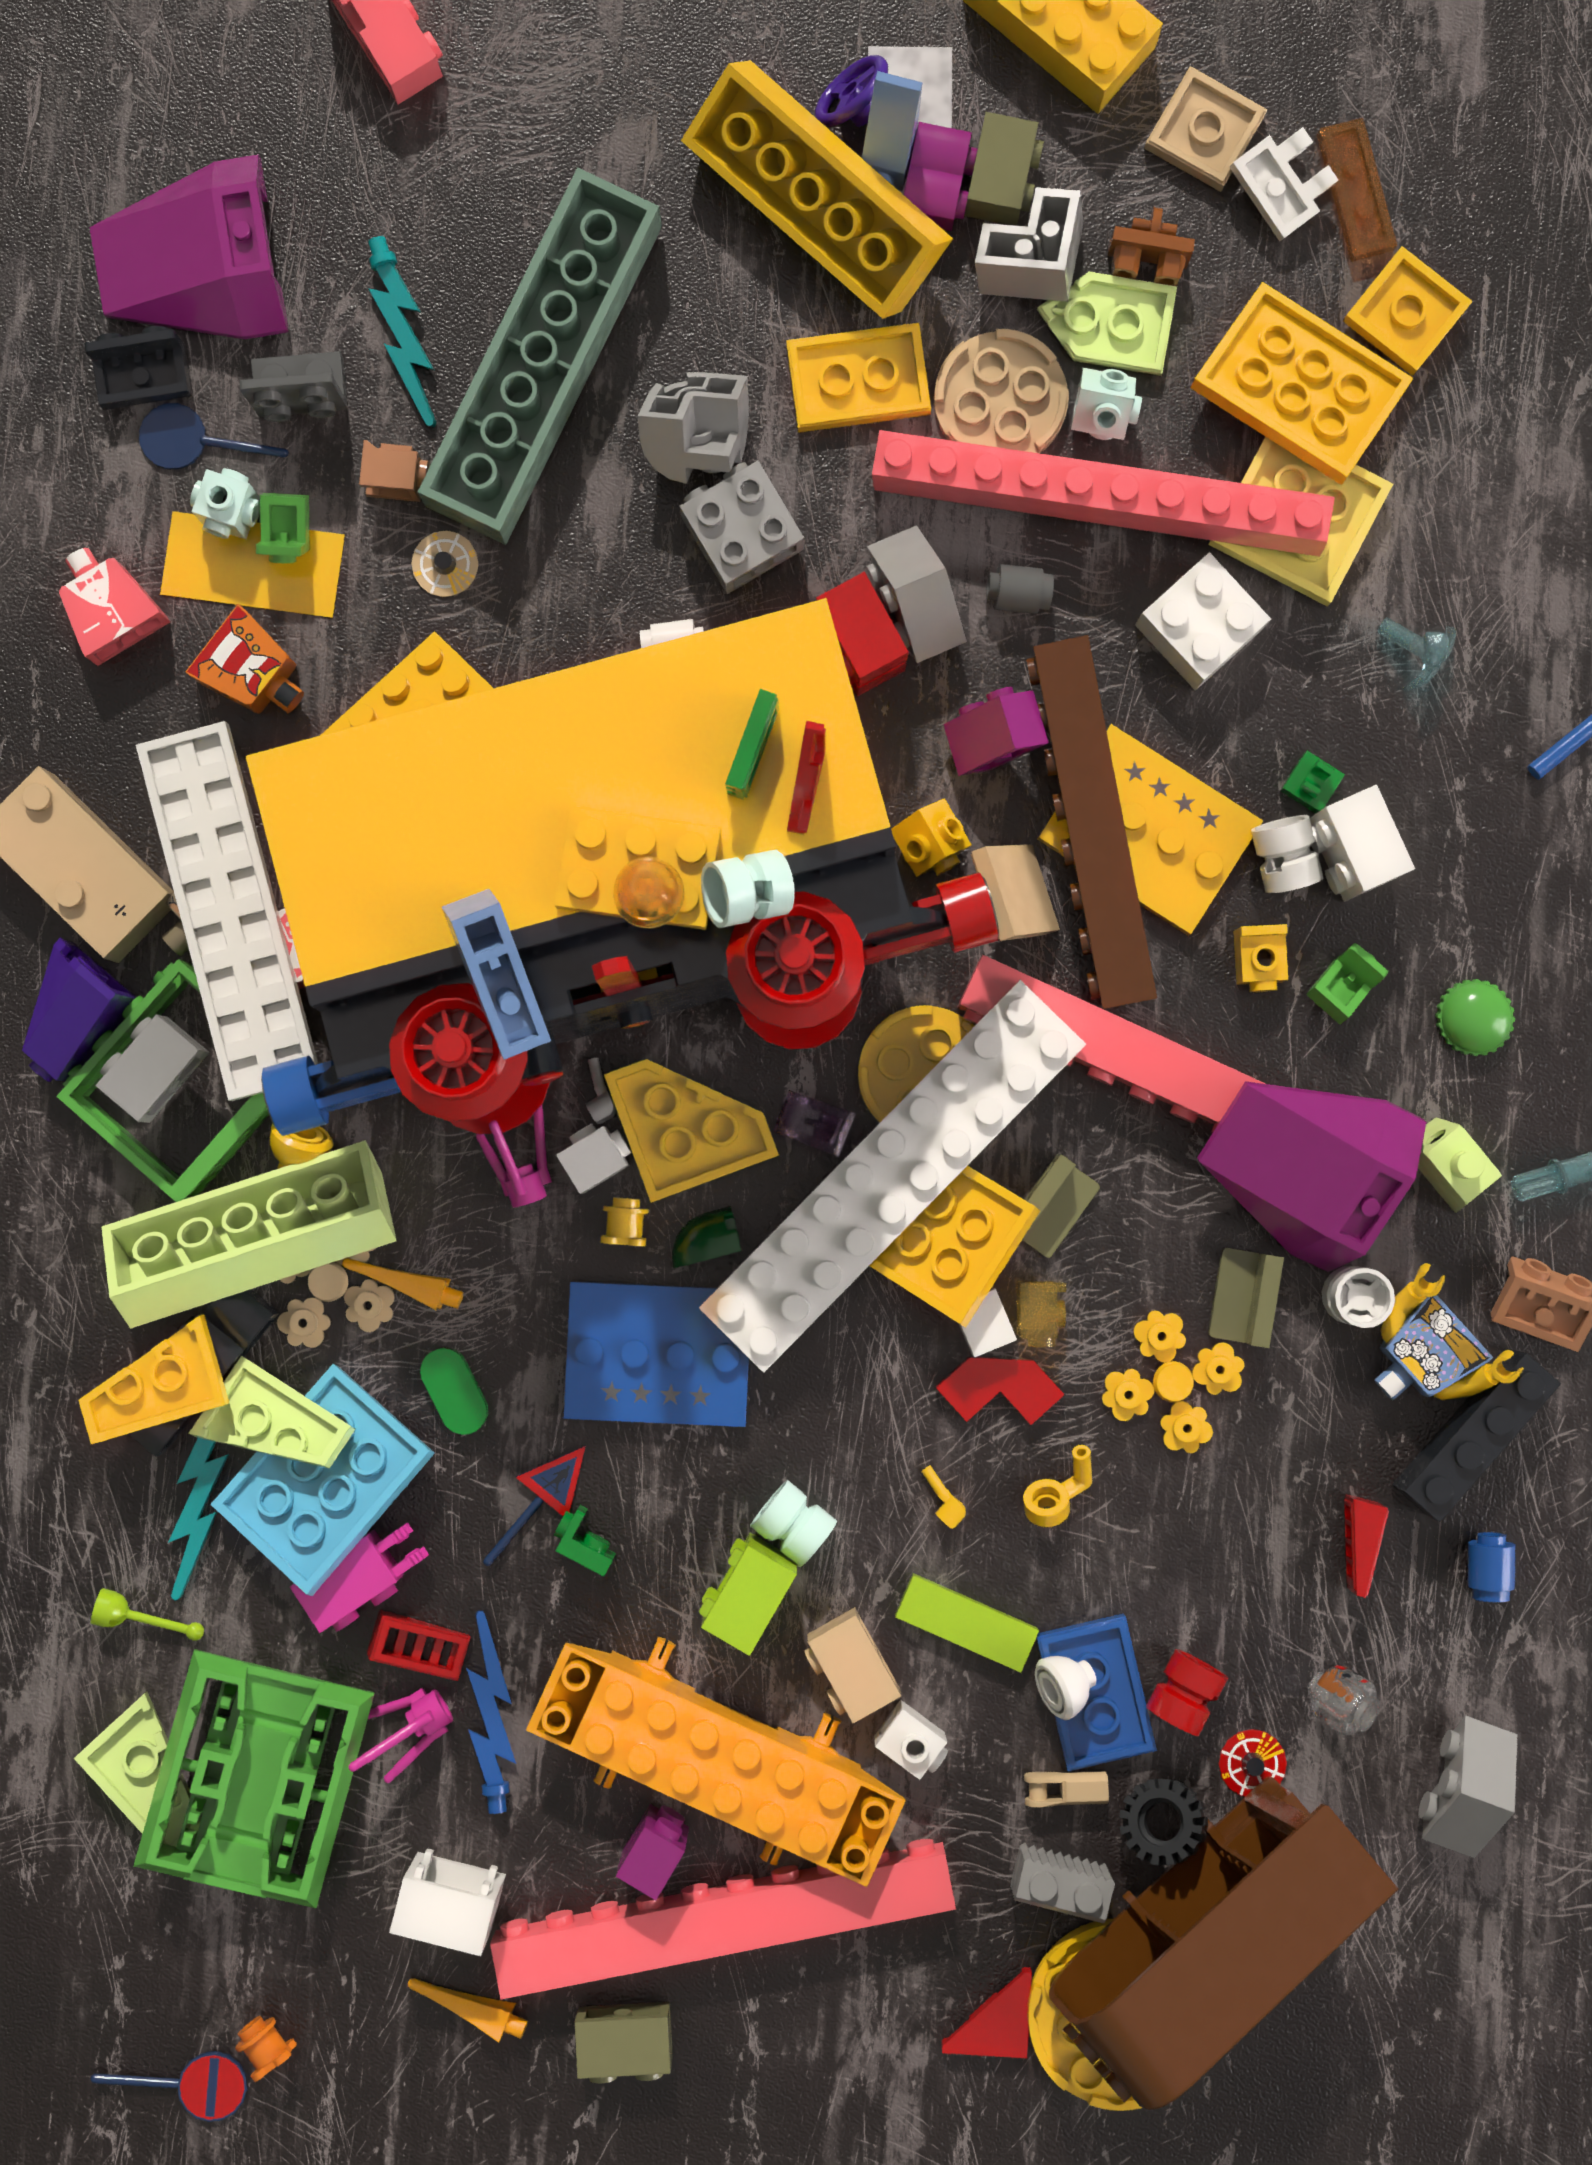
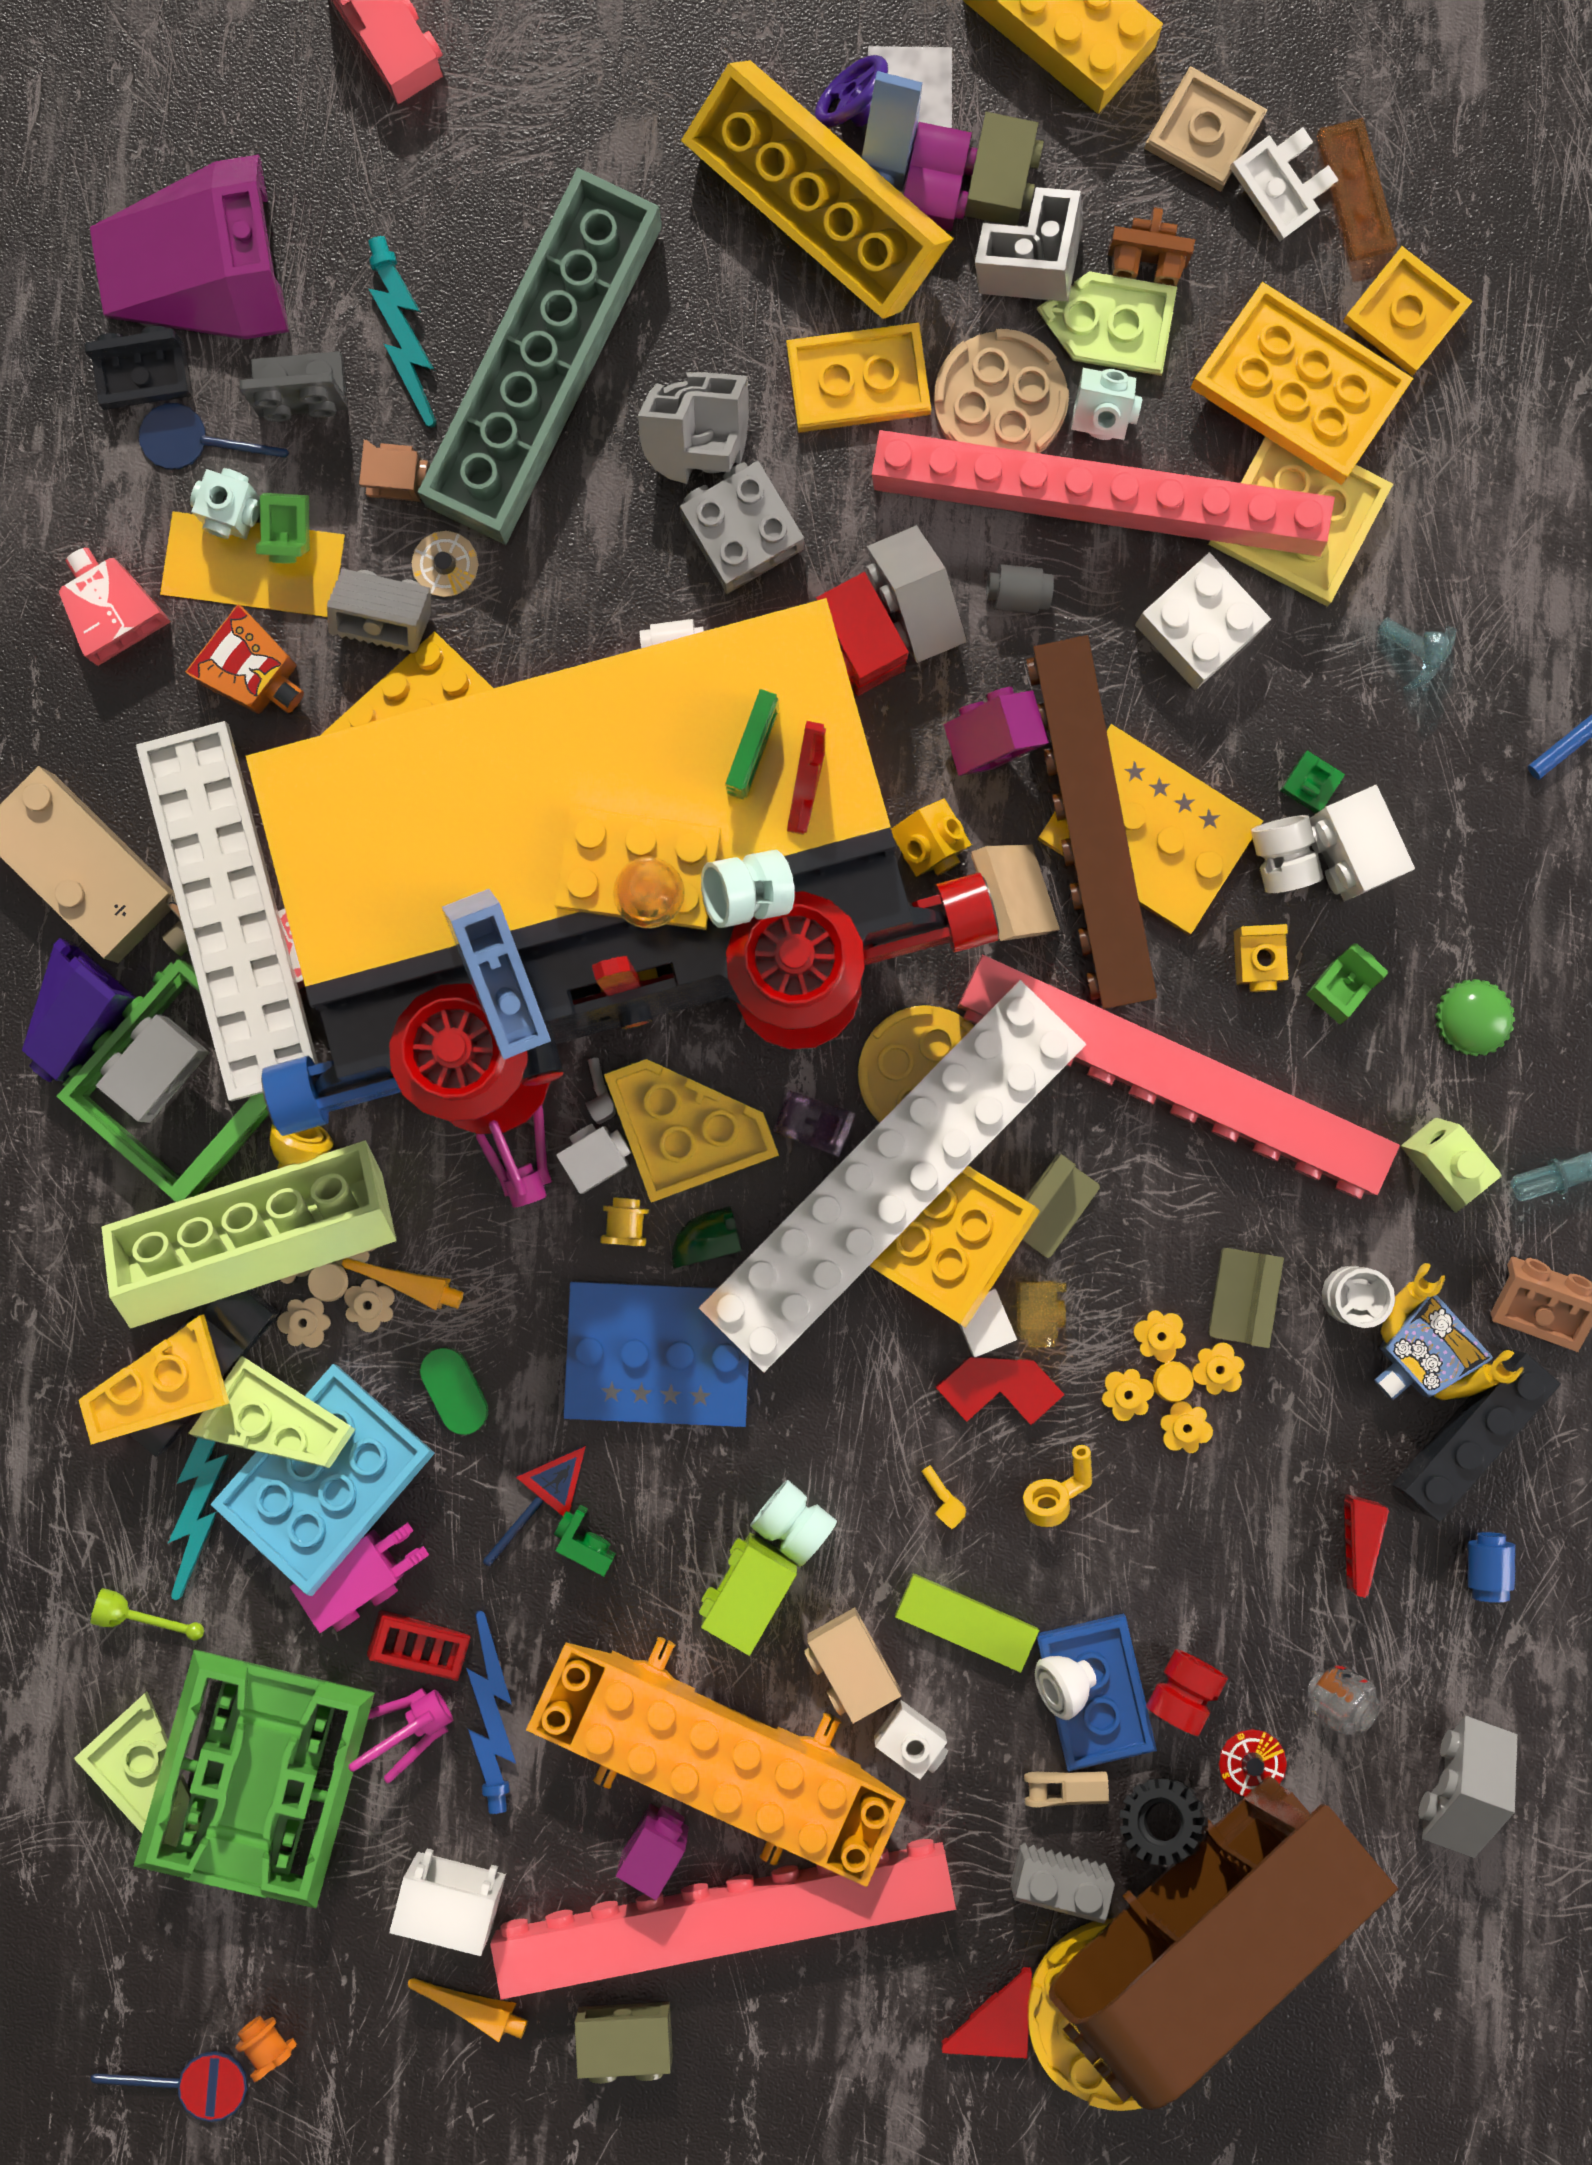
magenta wedge [1197,1081,1427,1272] -> none
none -> light grey brick [327,568,431,654]

